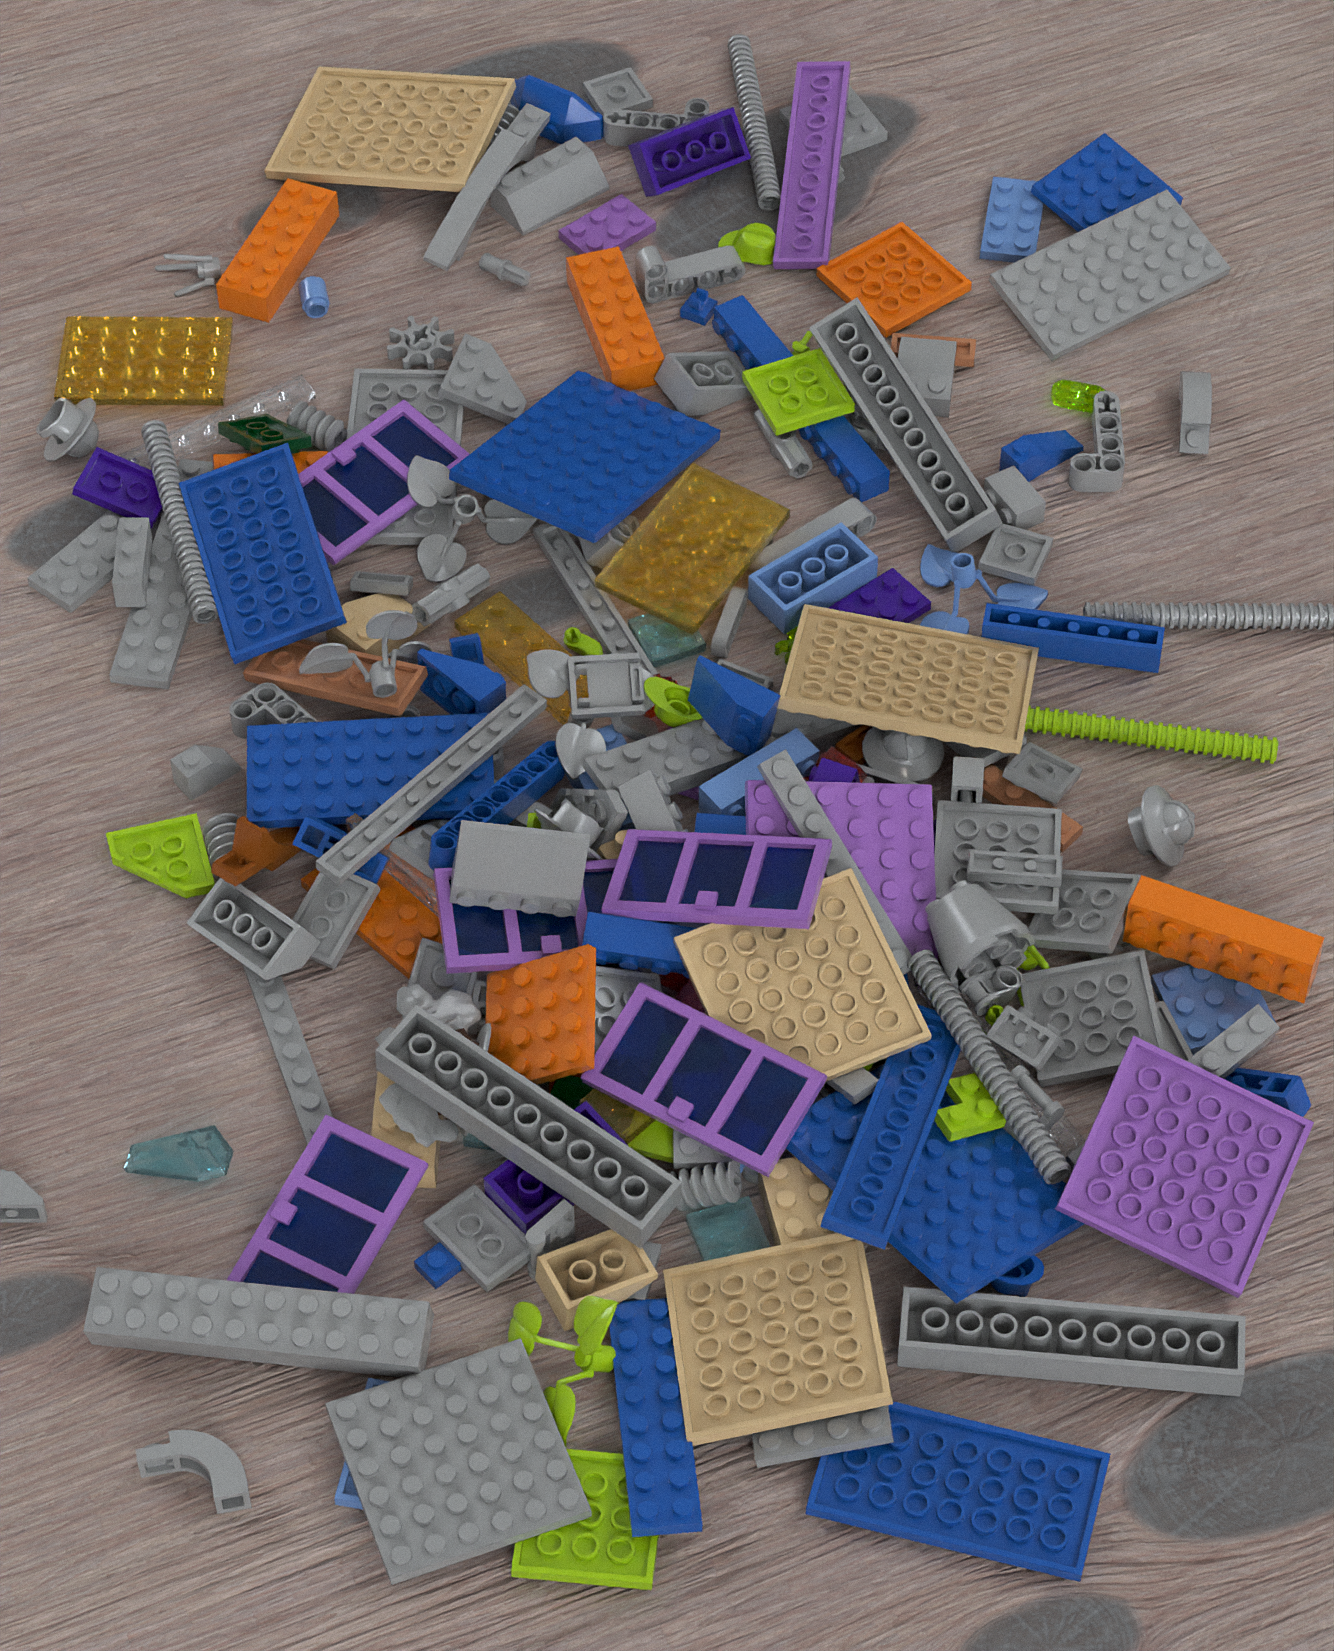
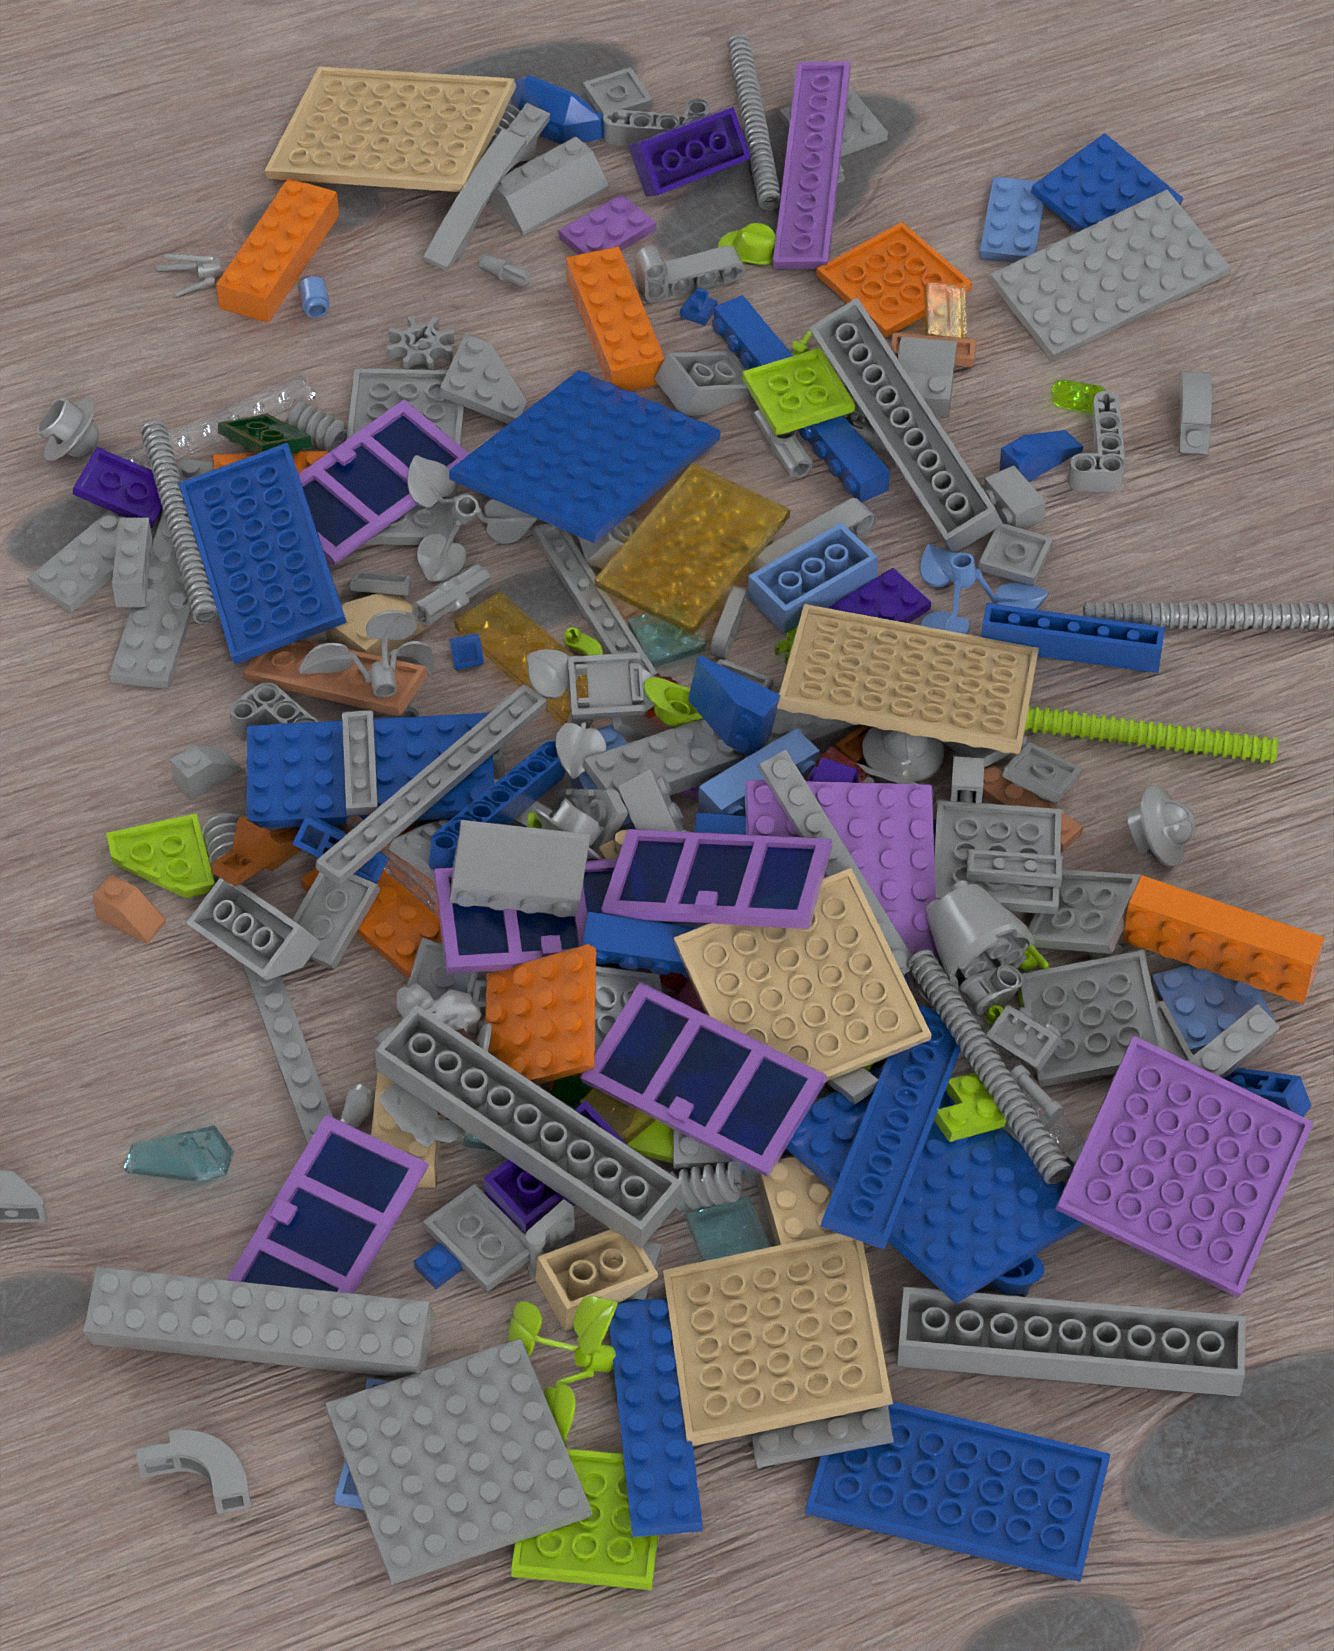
clear yellow plate [54,316,234,406] -> none
blue slope [417,649,507,715] -> none
none -> nougat slope [92,874,166,944]
none -> light grey cone [340,1084,375,1129]
none -> light grey plate [342,710,378,816]
none -> clear yellow plate [924,283,967,339]

